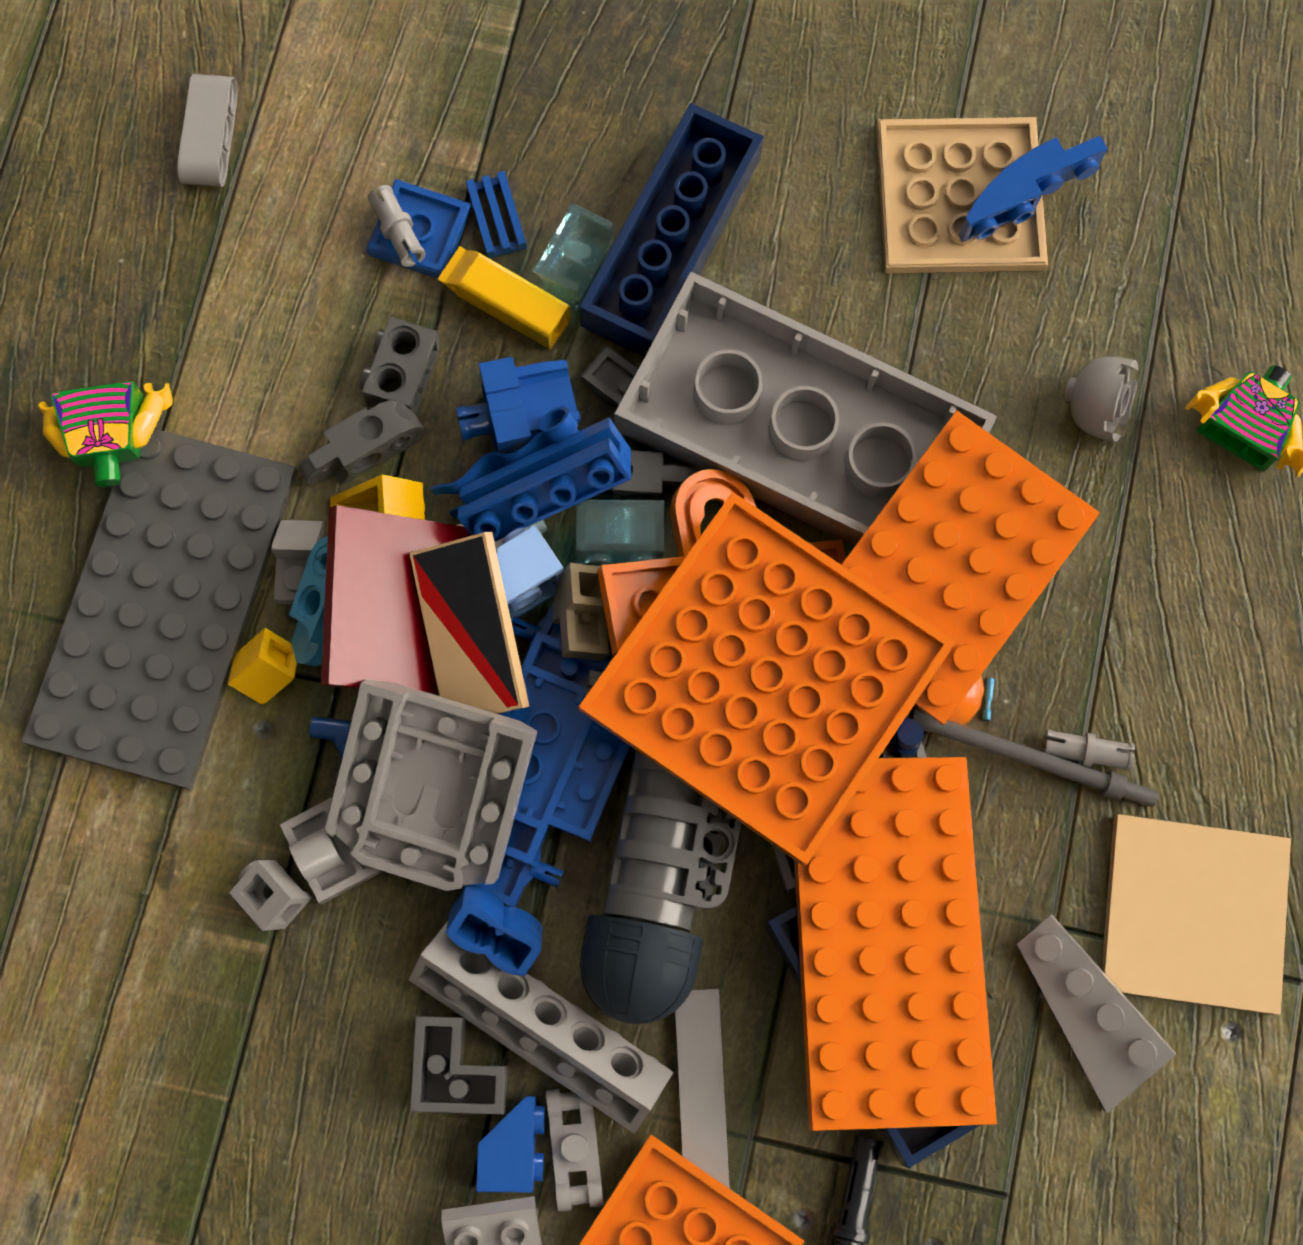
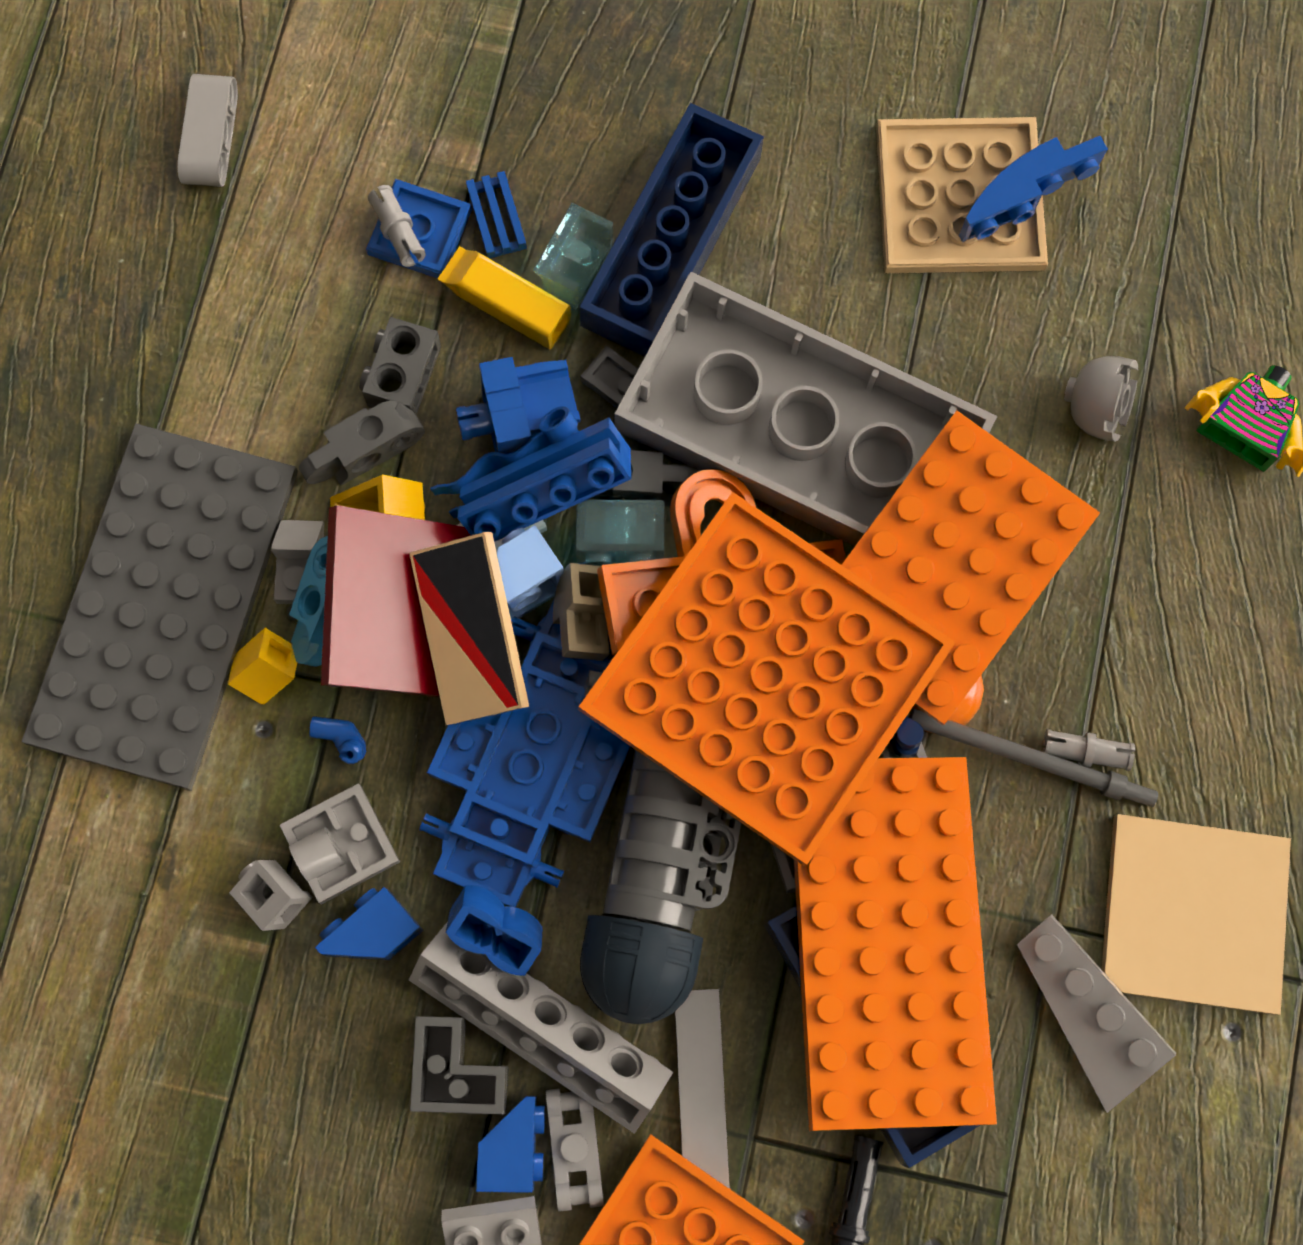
torso [38,381,173,487] -> none
light grey wedge [325,679,538,891] -> none
dark azure piece [982,678,994,721] -> none
none -> blue slope [315,887,424,960]

